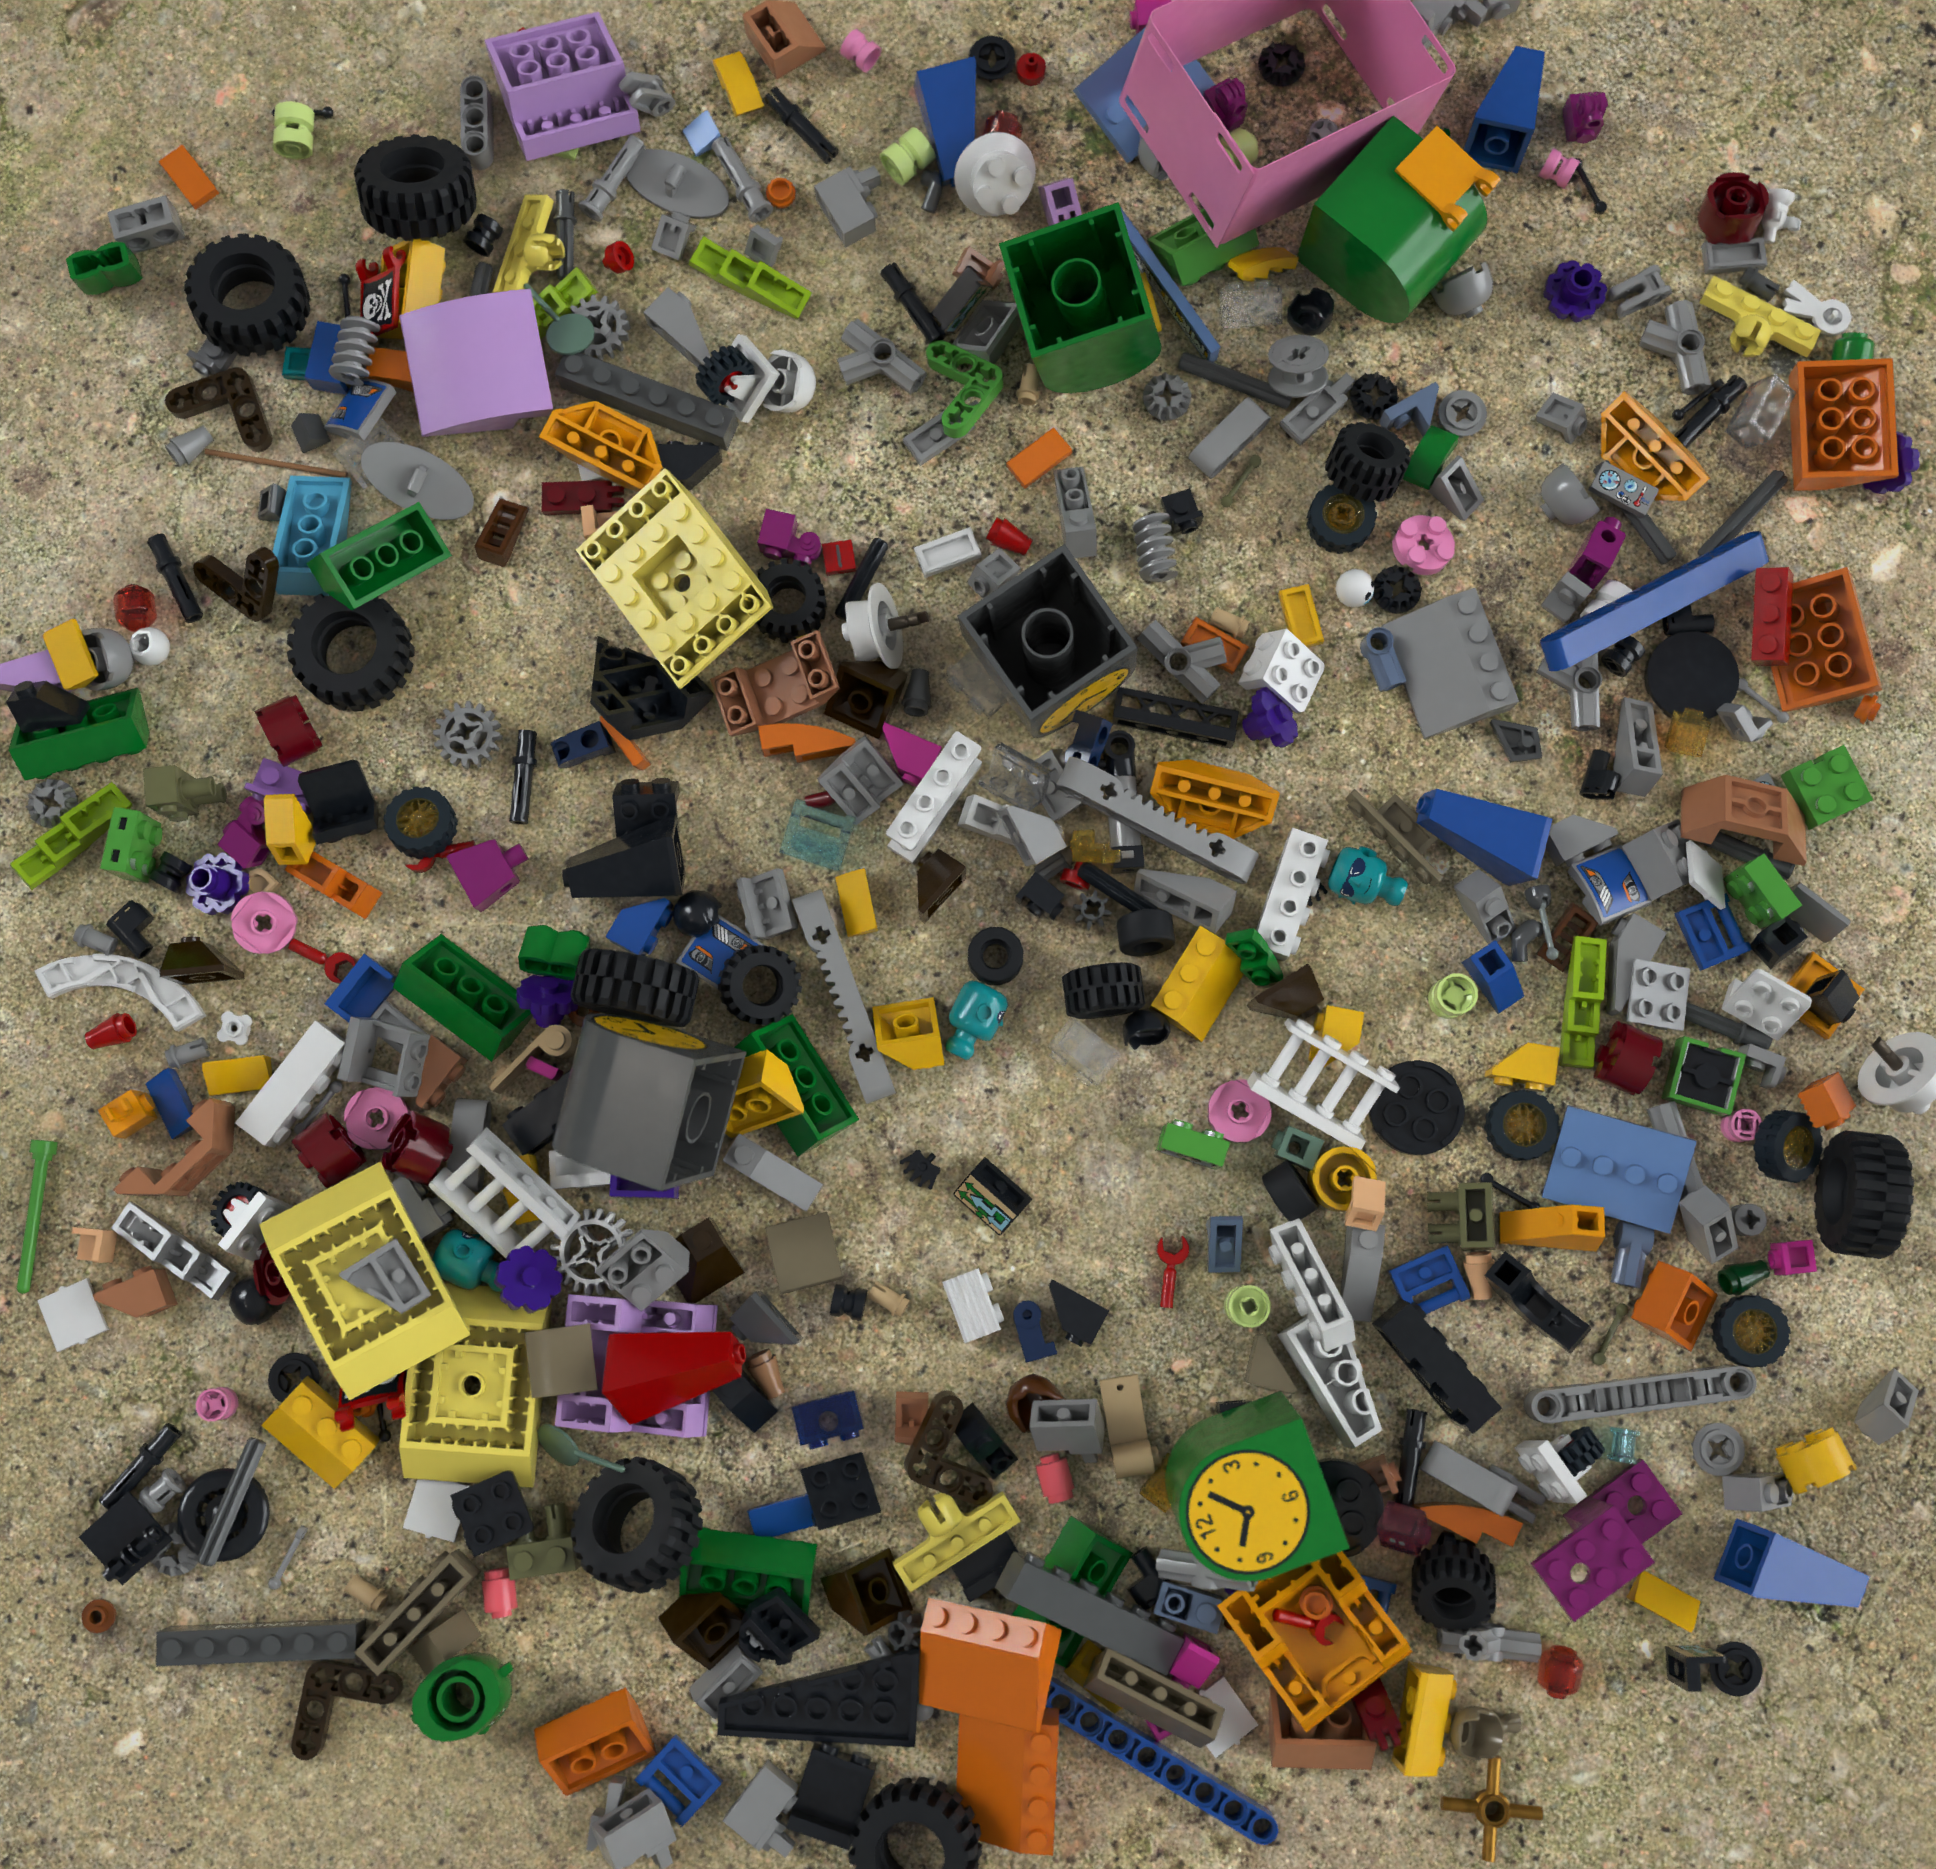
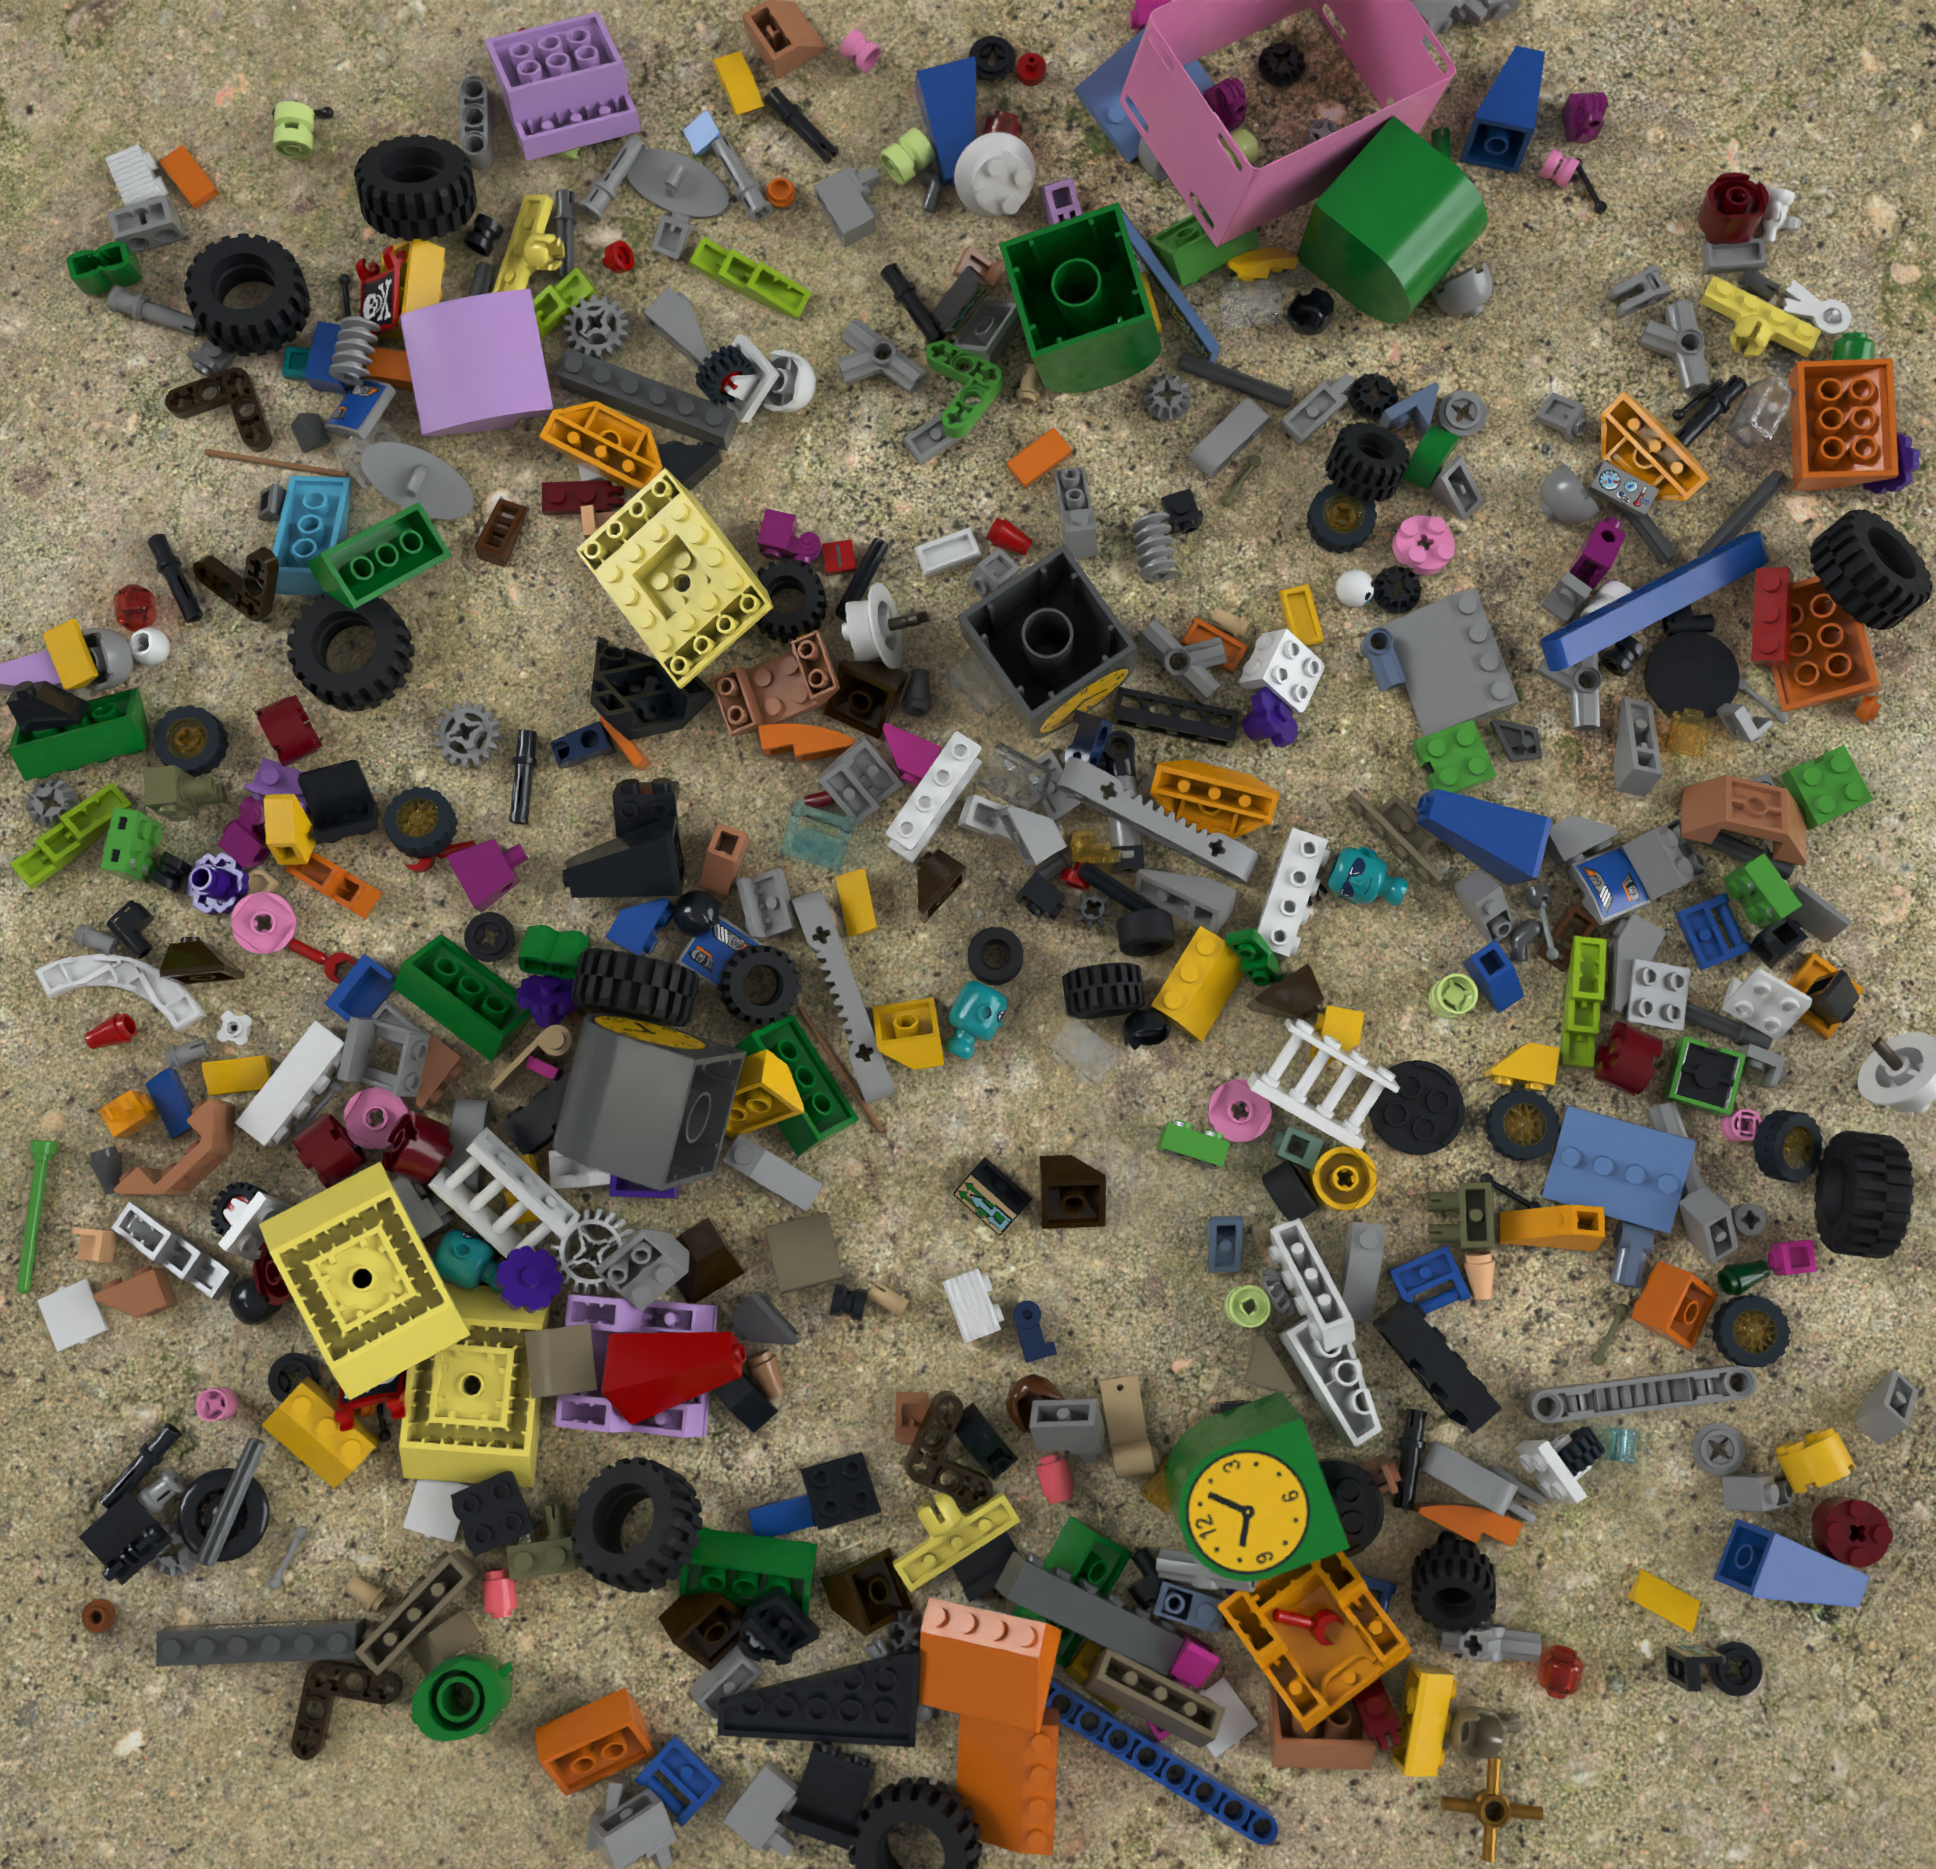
light grey cone [165,425,214,467] -> none
light grey wing [339,1238,432,1314] -> none
sand green piece [524,283,595,355] -> none
sand green piece [537,1424,625,1473] -> none
light grey piece [619,72,675,117] -> none
light grey tile [744,225,783,267] -> none
clear blue brick [791,1389,865,1449] -> none
black piece [900,1150,940,1190] -> none
black slope [1048,1279,1109,1347] -> none
red piece [1156,1236,1189,1308] -> none
light grey piece [1268,335,1329,398] -> none
orange plate [1299,1585,1333,1620] -> none
light nougat panel [1345,1176,1386,1232] -> none
clear pink brick [1377,1501,1432,1557] -> none
light orange flag [1394,126,1501,232] -> none
black arch [1484,1251,1591,1354] -> none
magenta bracket [1530,1458,1682,1622] -> none
dark purple plant [1543,260,1607,323] -> none
black piece [1579,750,1621,800] -> none
white piece [1686,840,1726,910] -> none
orange brick [1798,1072,1856,1130] -> none
none -> dark grey cone [89,1146,122,1195]
none -> white brick [105,144,169,206]
none -> light grey pin [107,285,201,337]
none -> black wheel [152,705,229,777]
none -> black gear [464,912,516,963]
none -> nougat slope [699,823,751,897]
none -> medium nougat piece [797,1005,884,1134]
none -> dark brown slope [1039,1155,1106,1229]
none -> light grey gear [1262,1268,1297,1317]
none -> bright green piece [1411,719,1497,794]
none -> black tyre [1810,509,1933,630]
none -> dark red brick [1811,1496,1893,1568]

